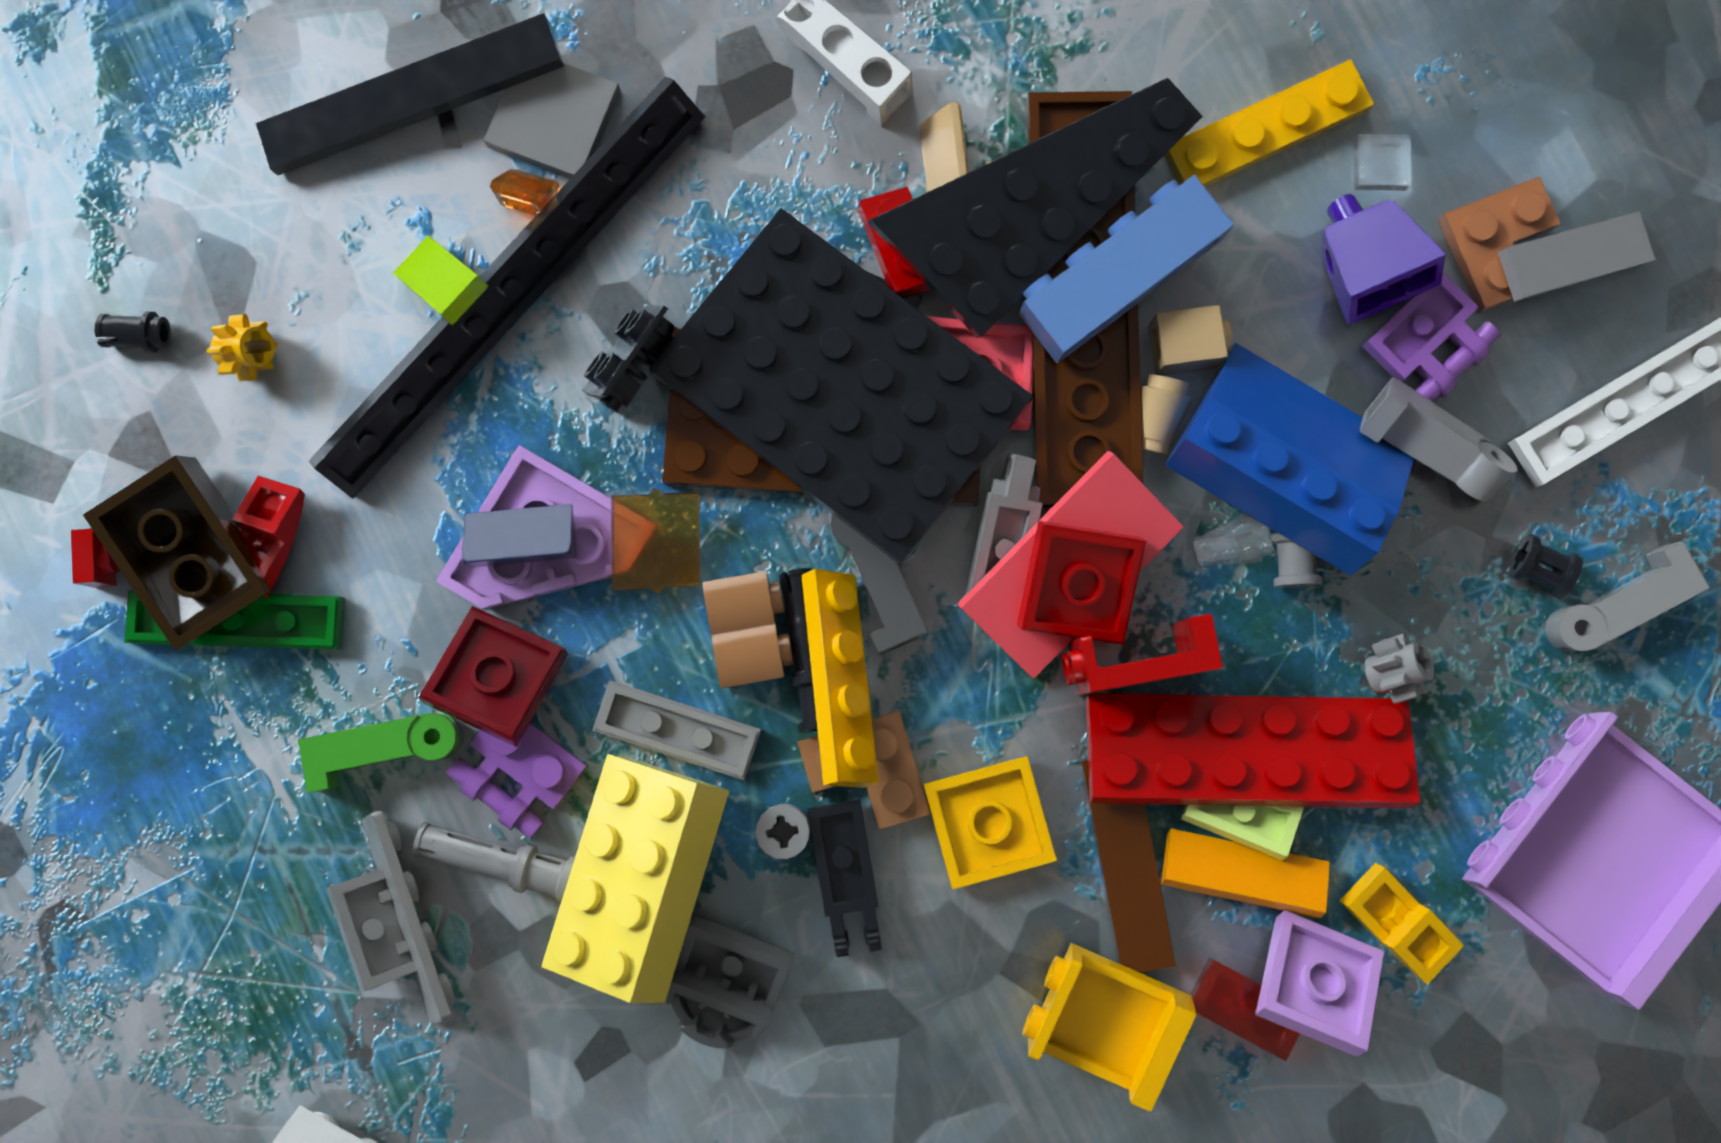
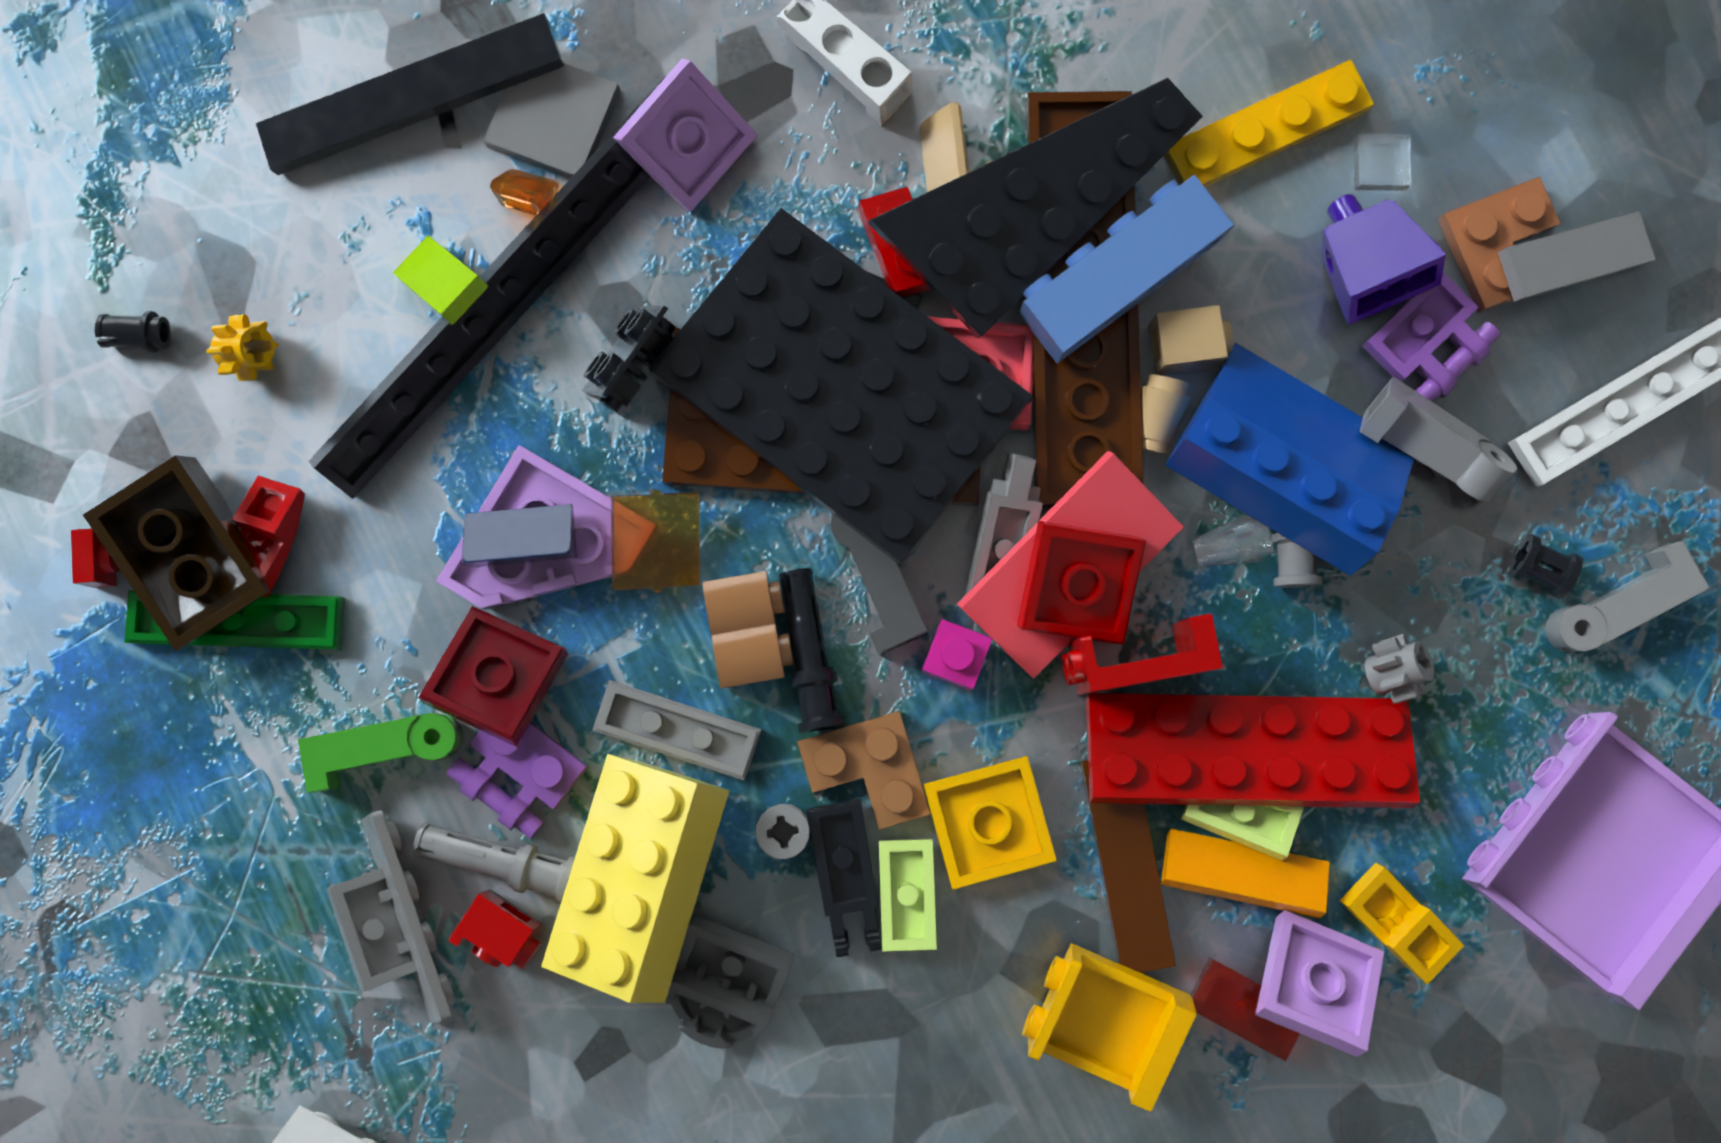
yellow plate [801,569,879,788] -> none
none -> red brick [448,889,543,970]
none -> lavender plate [613,58,758,212]
none -> yellowish green plate [879,839,937,951]
none -> dark pink brick [920,619,992,691]

